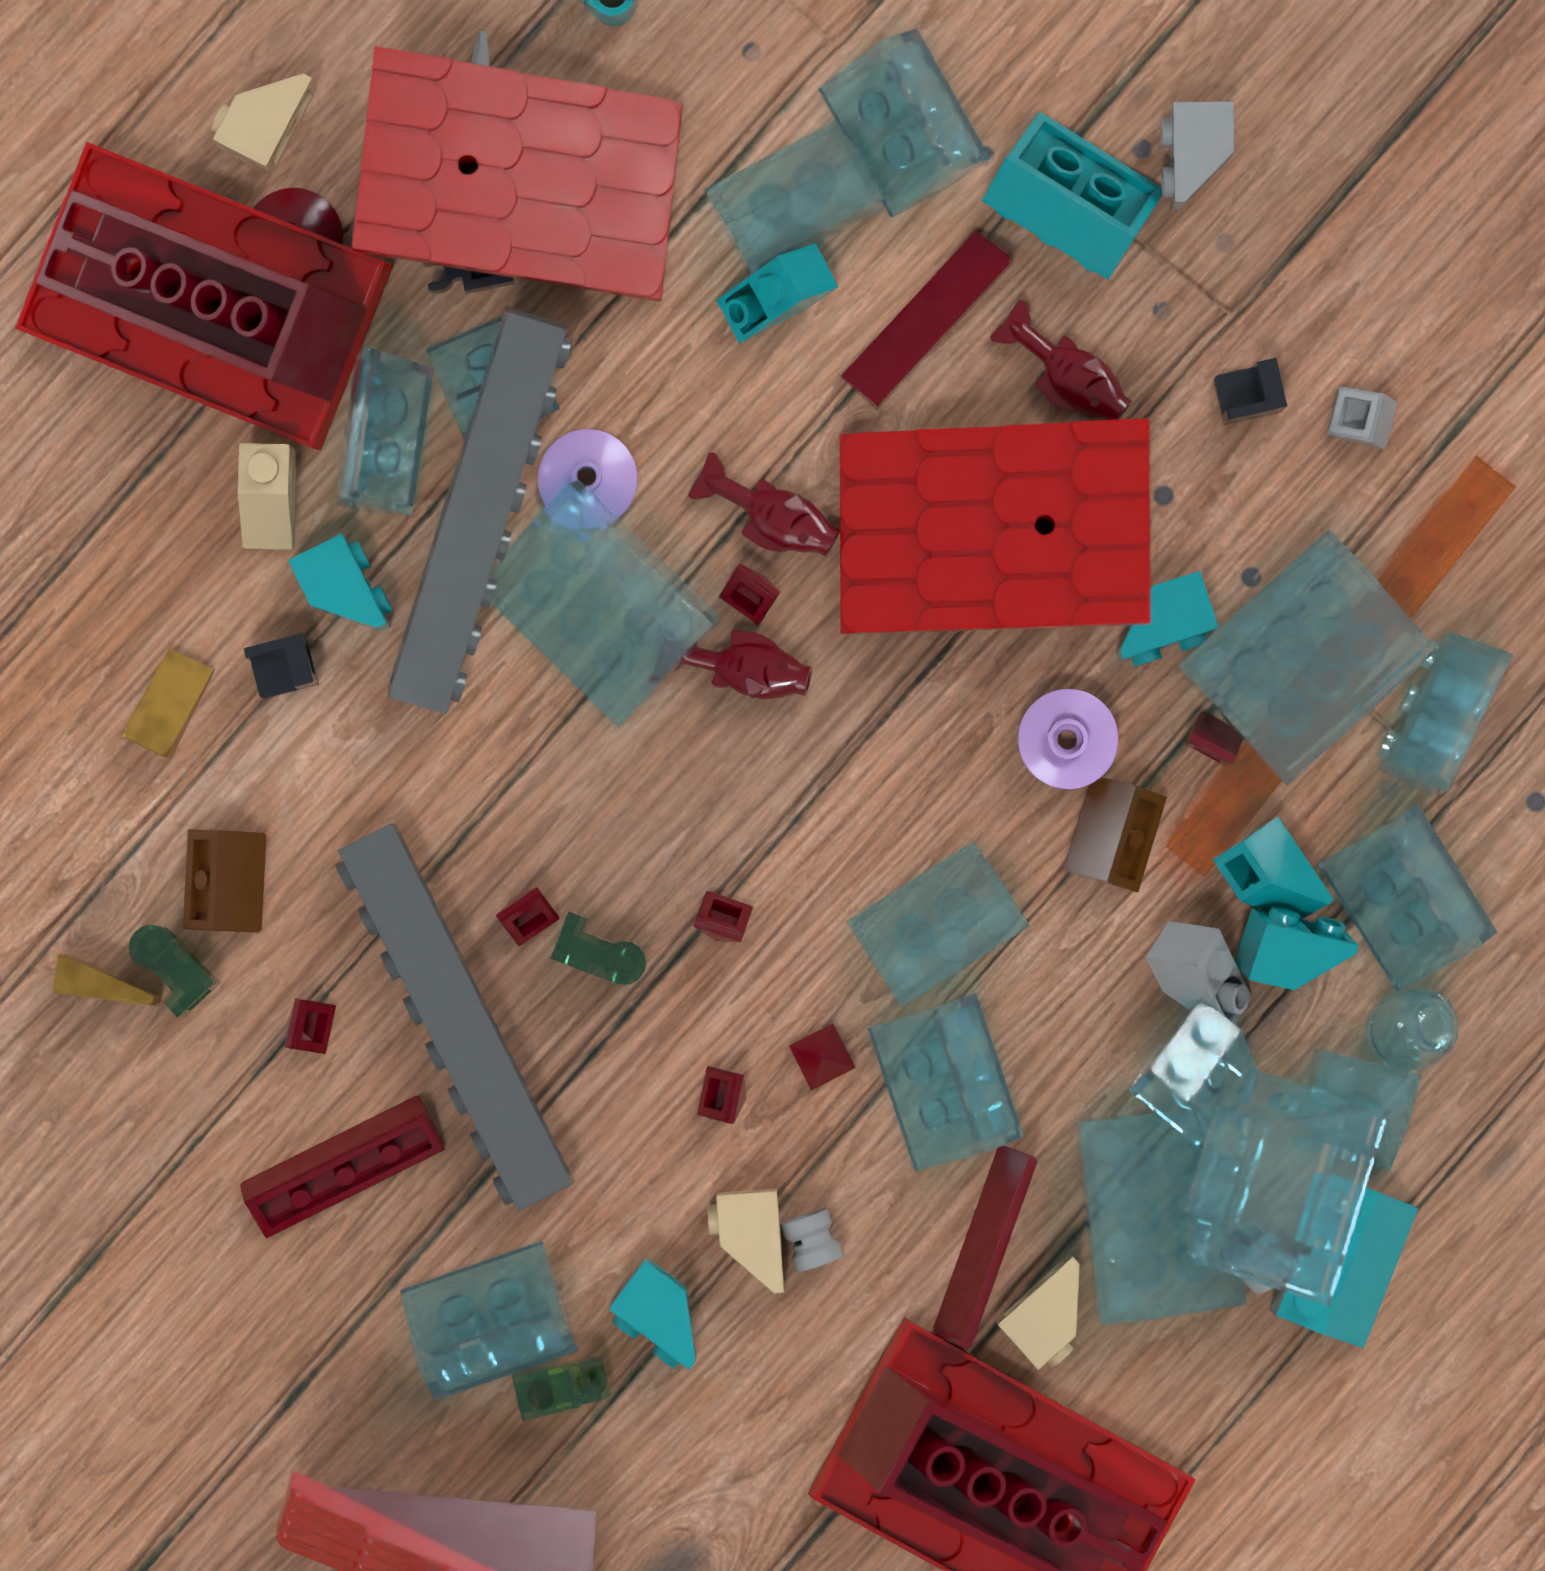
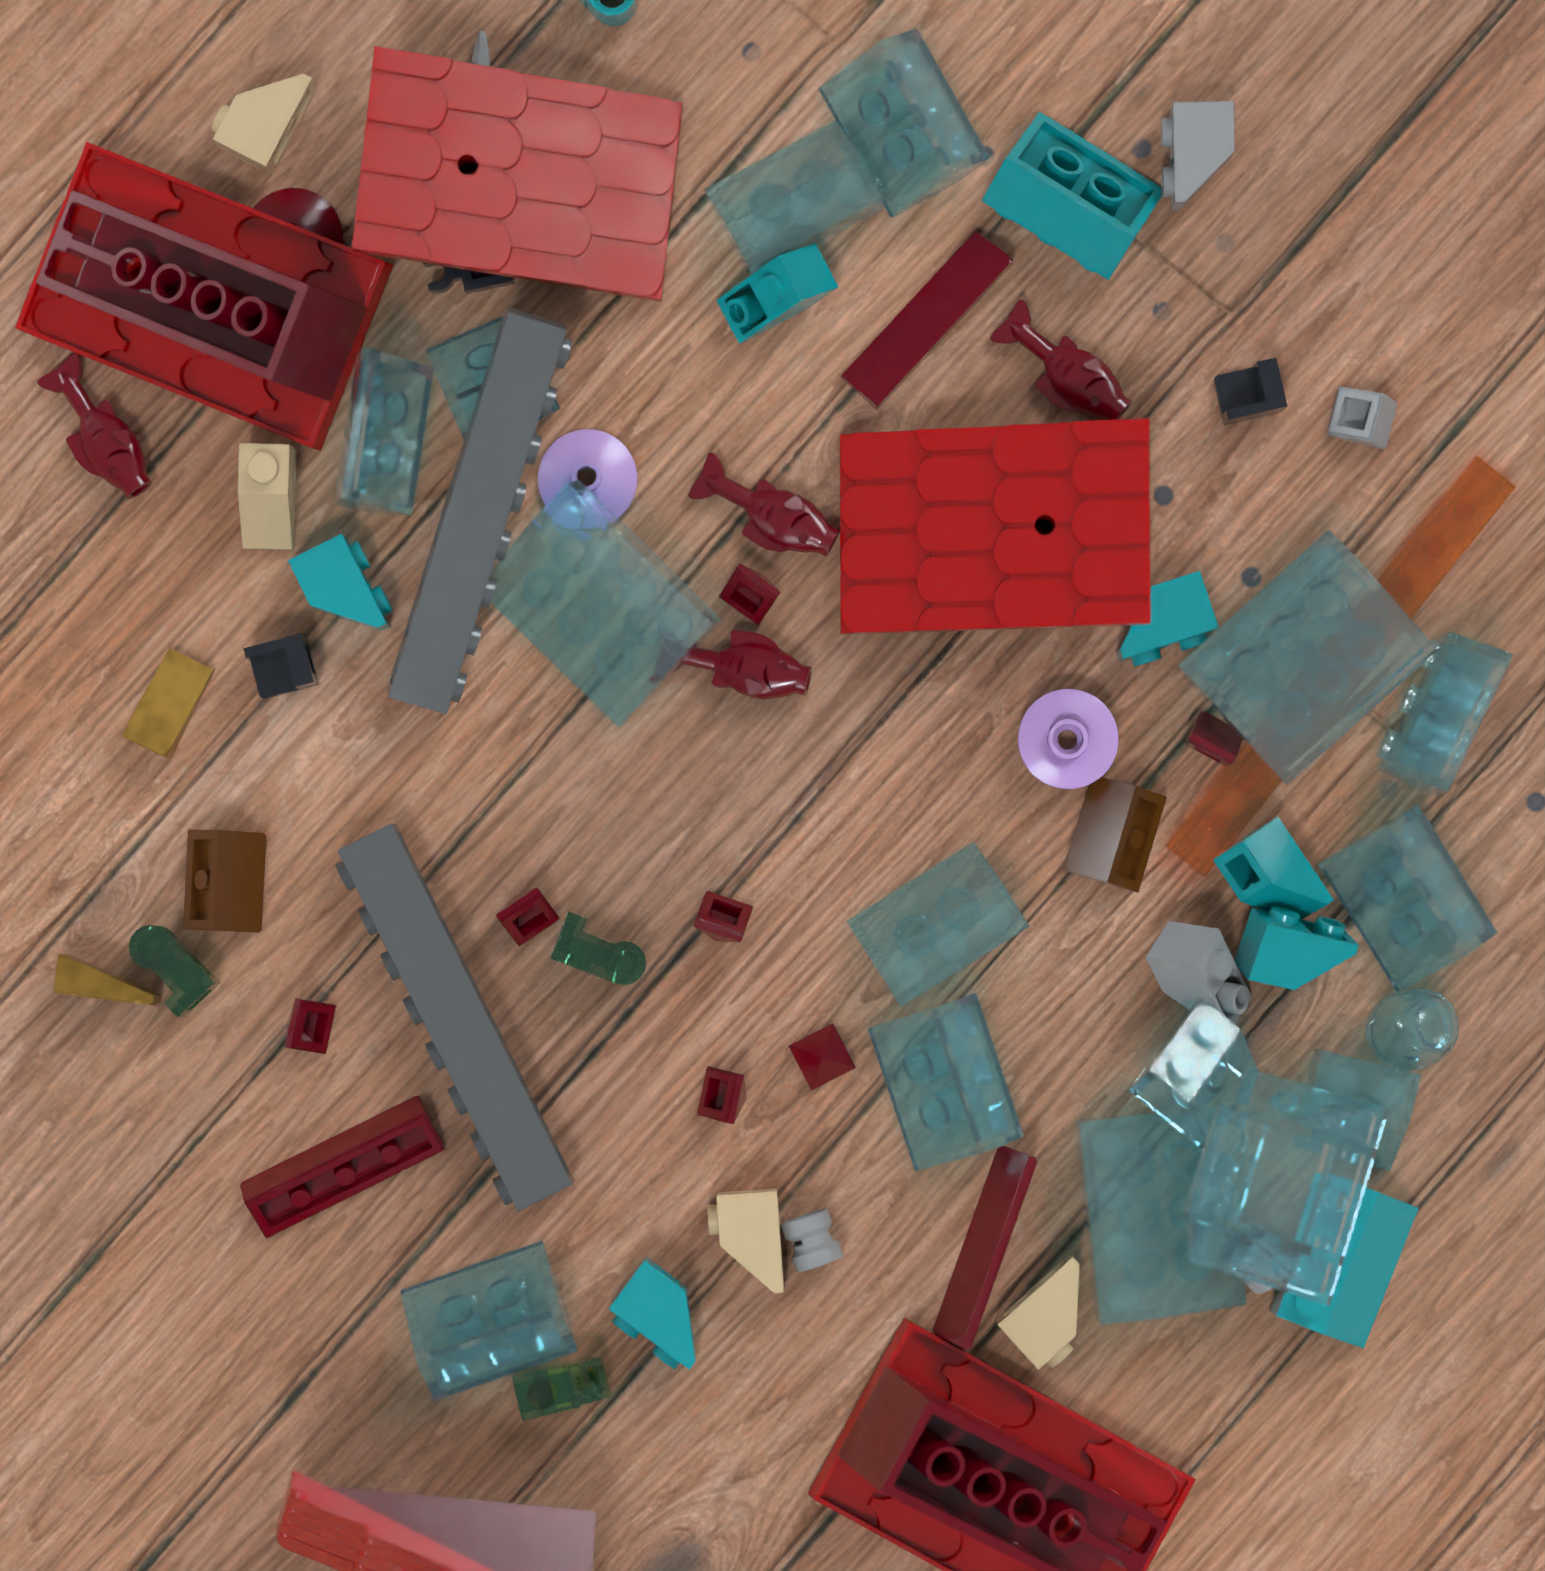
none -> dark red animal [37,353,152,499]

